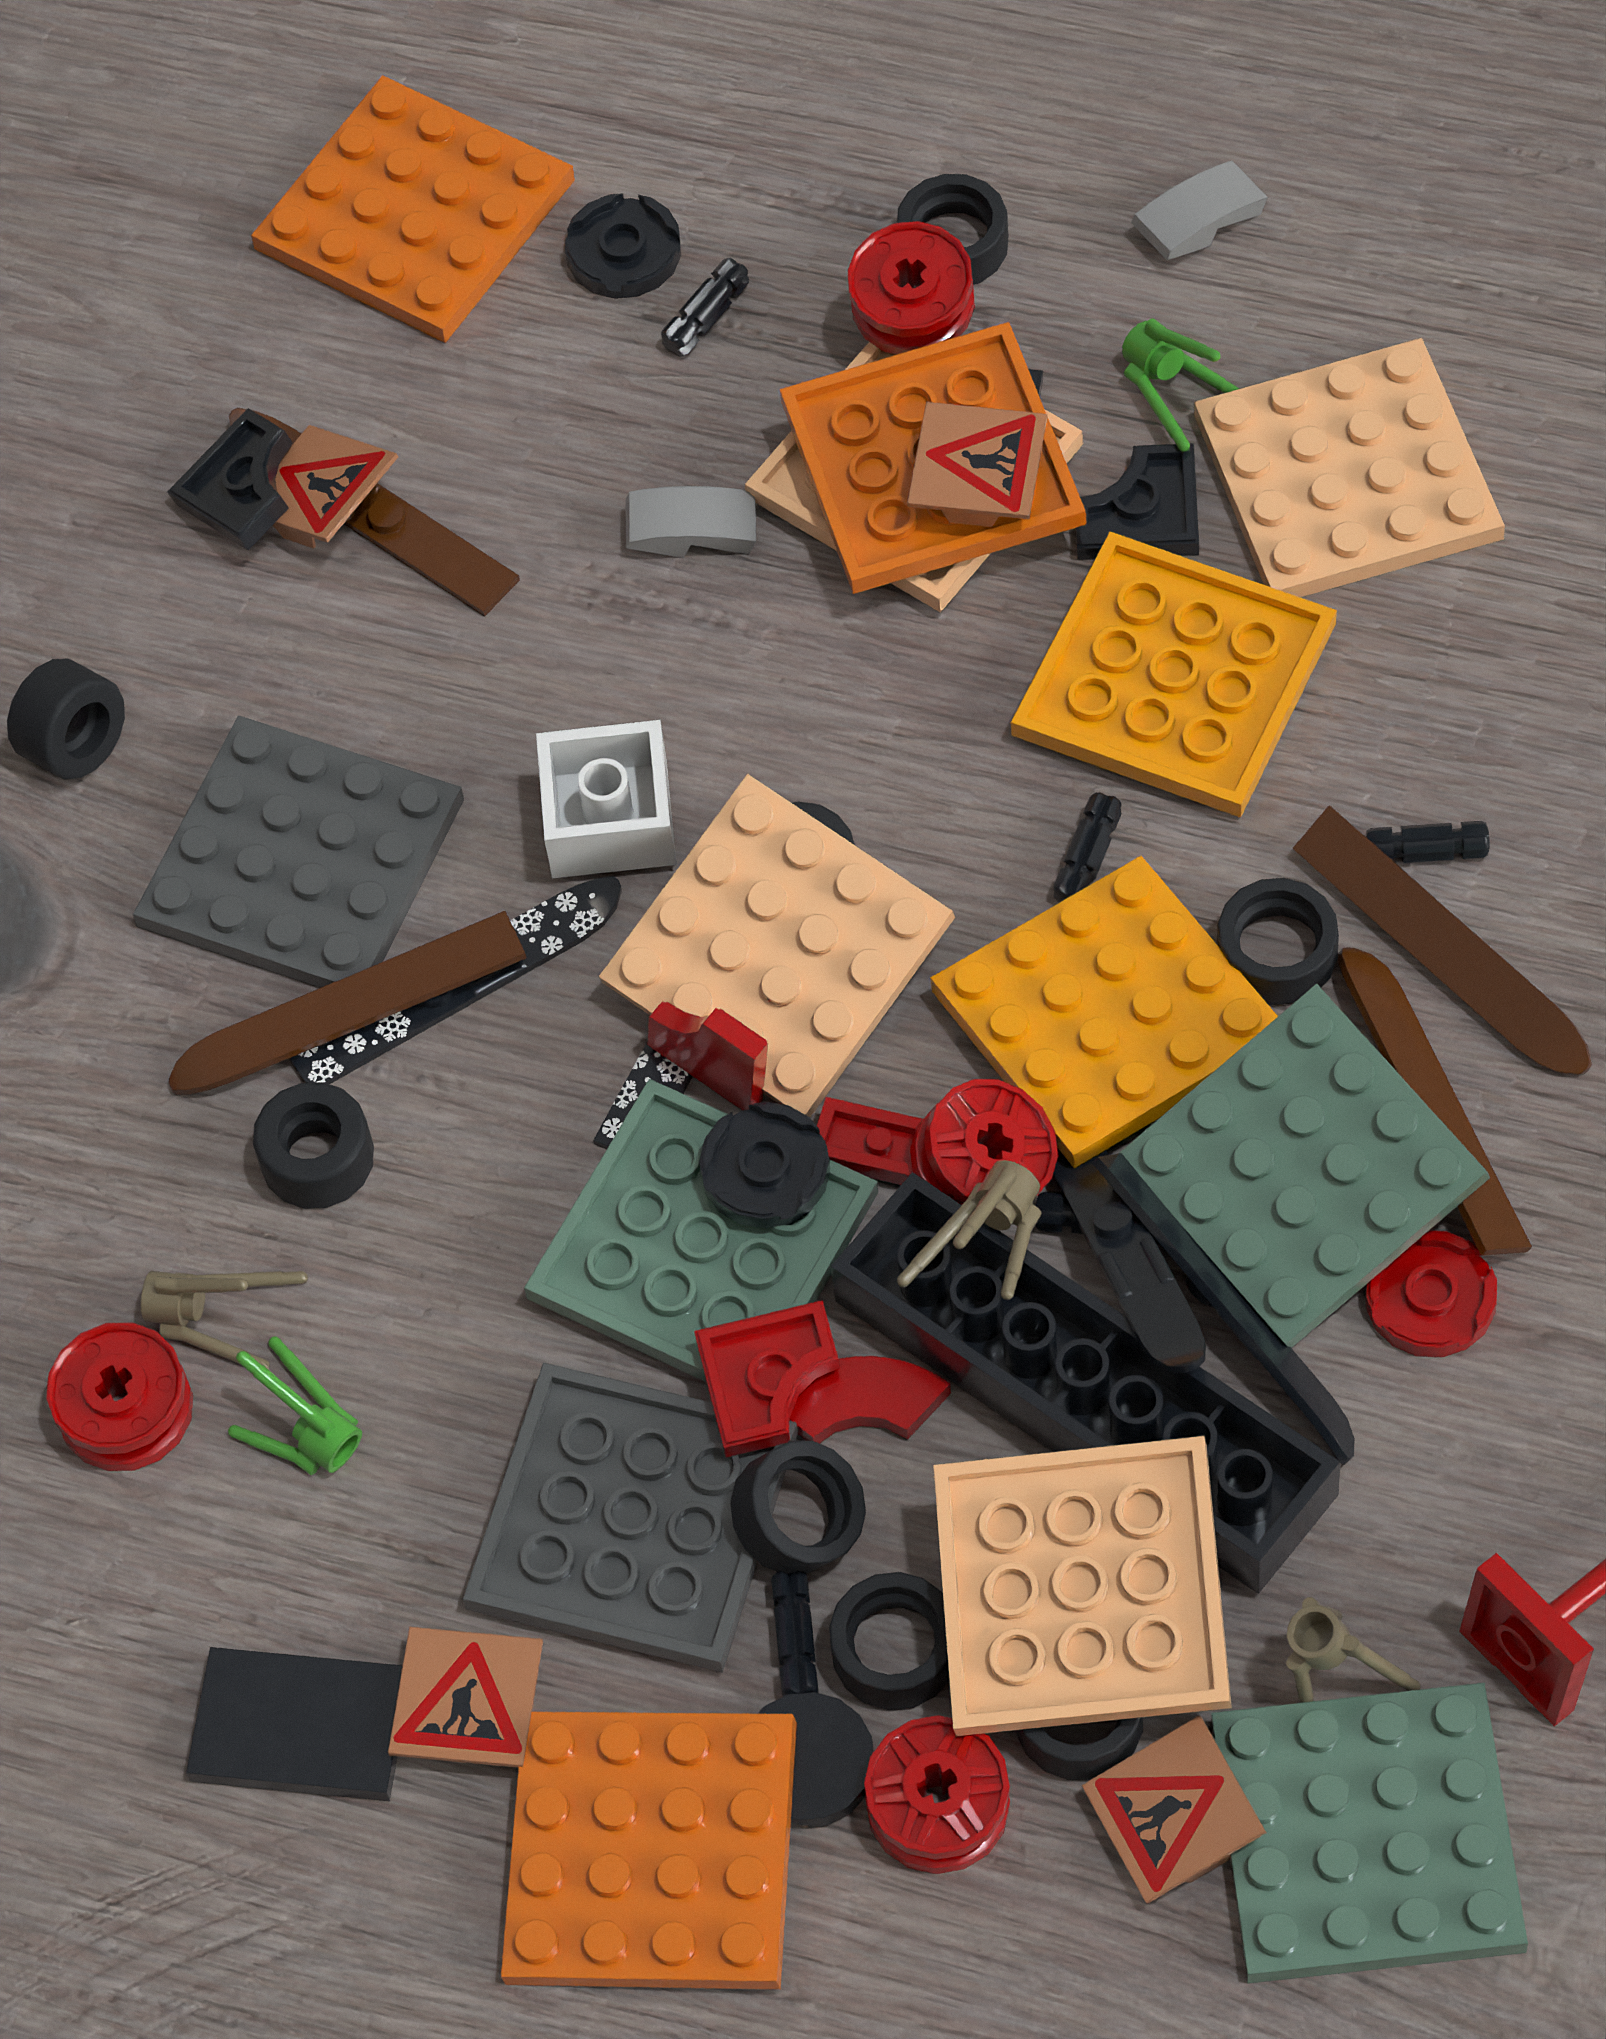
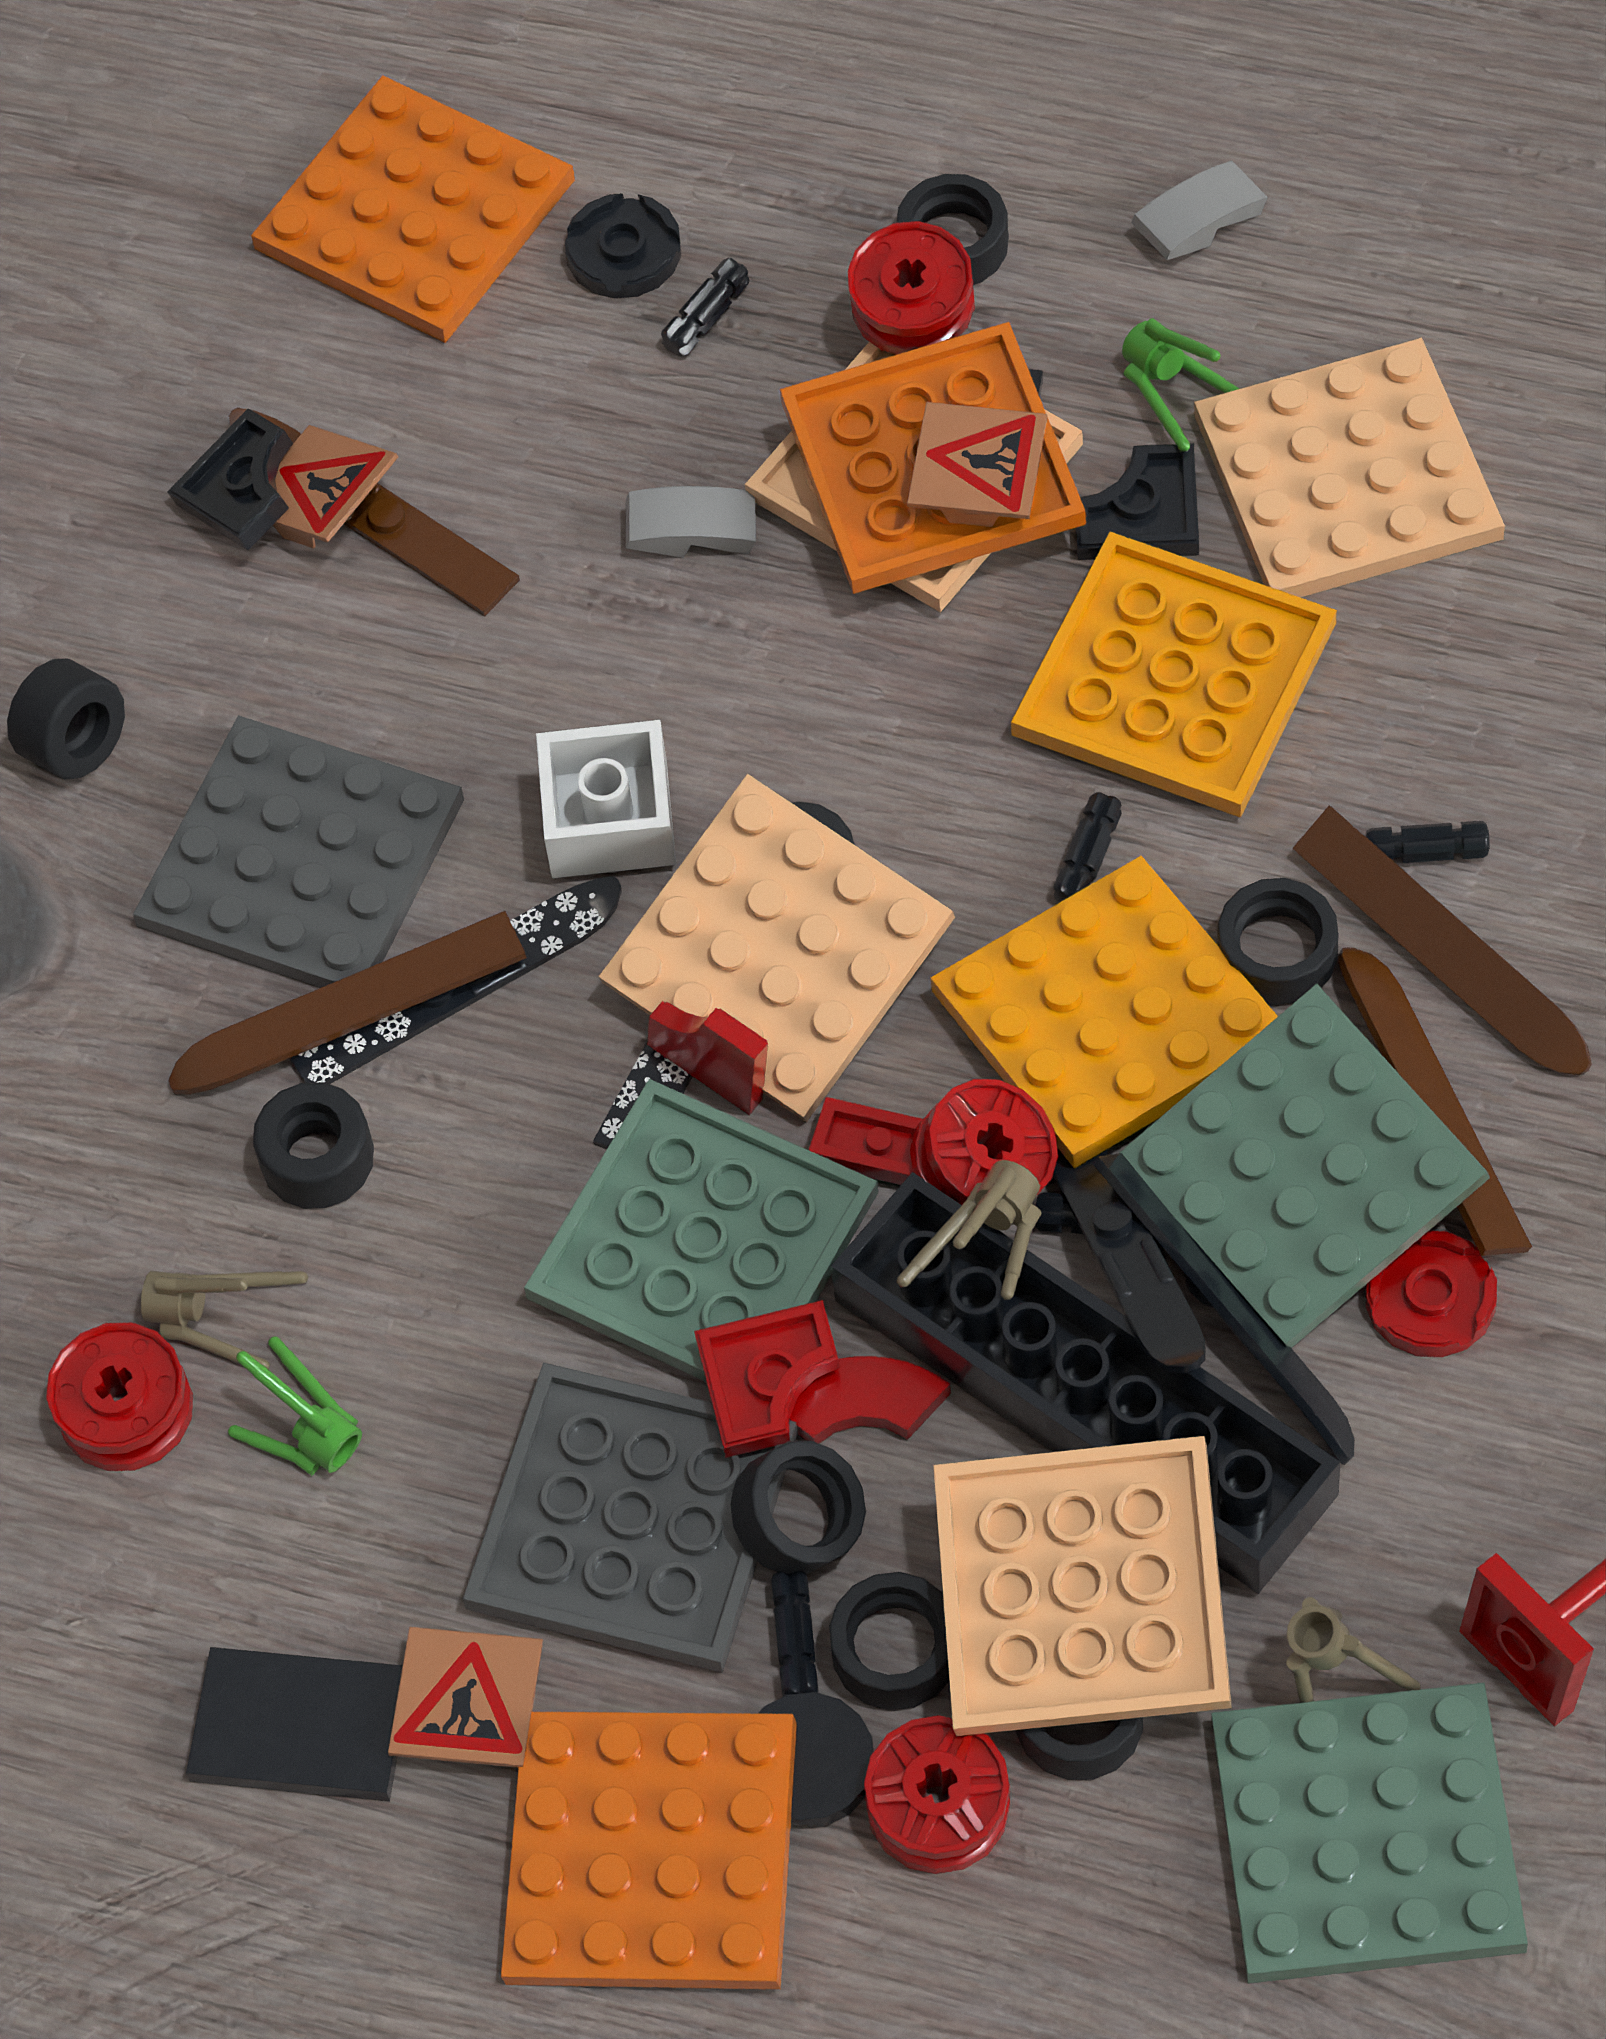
black tile [699,1102,831,1229] -> none
nougat piece [1082,1715,1267,1904] -> none

